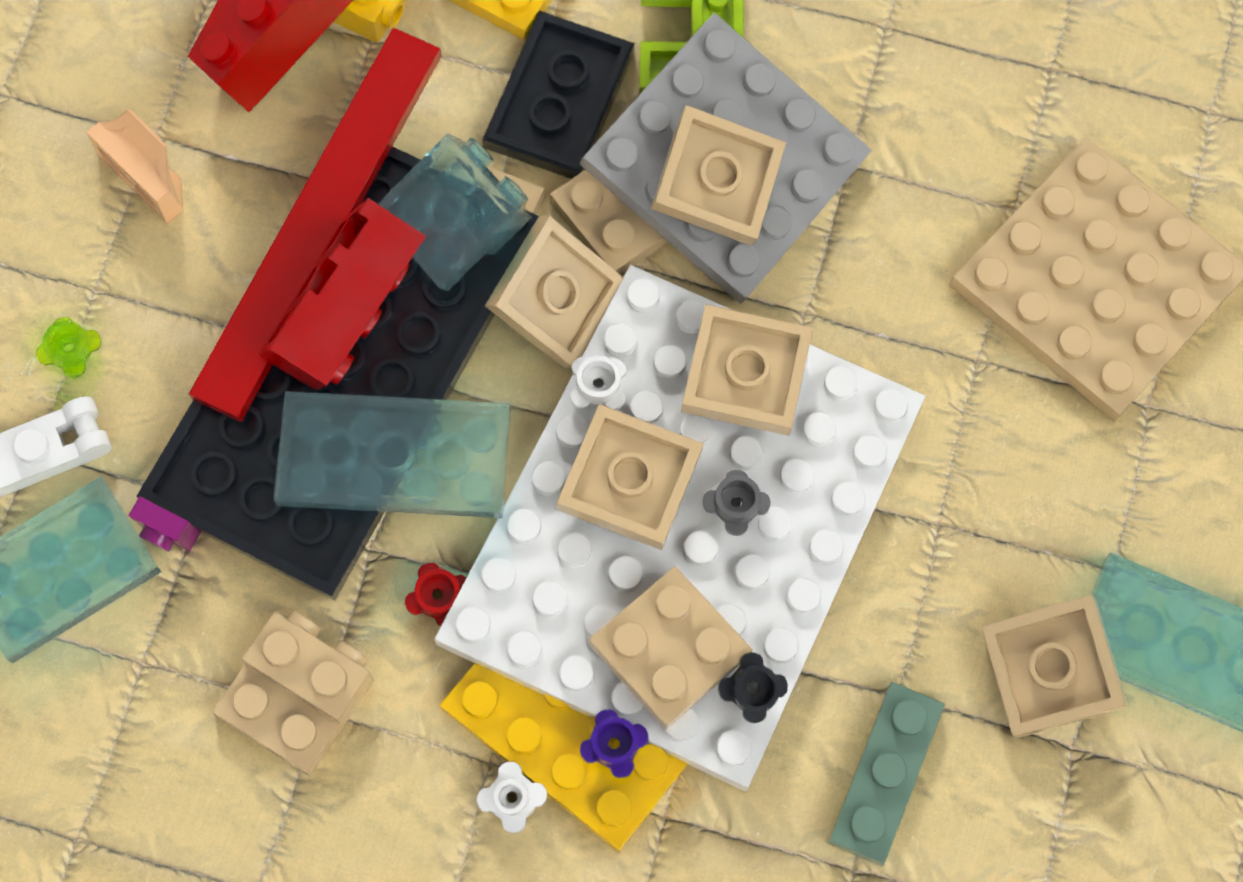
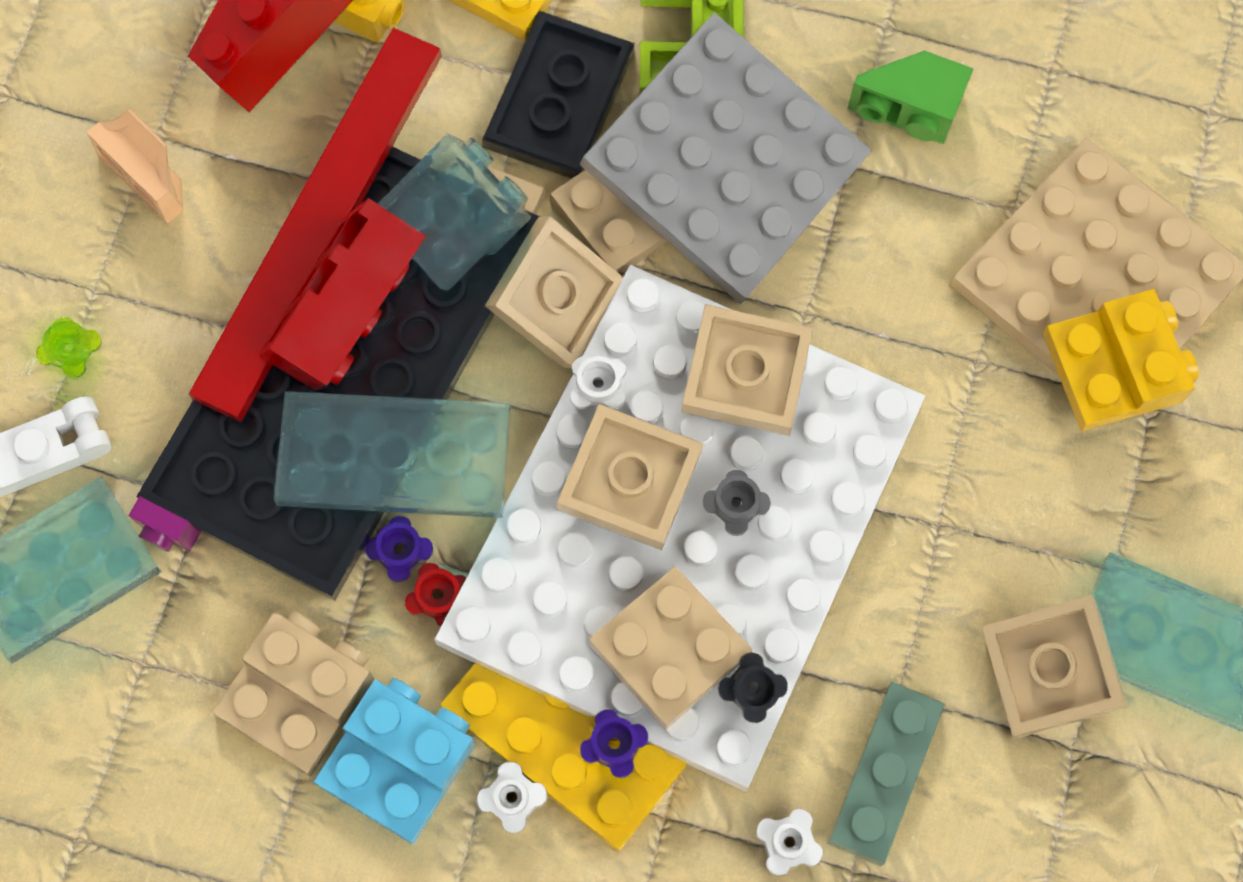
tan plate [651,105,786,246] -> none
none -> medium azure plate [314,678,475,846]
none -> dark purple plate [366,516,433,582]
none -> white plate [756,809,823,876]
none -> bright green slope [847,50,974,144]
none -> yellow plate [1042,288,1199,432]

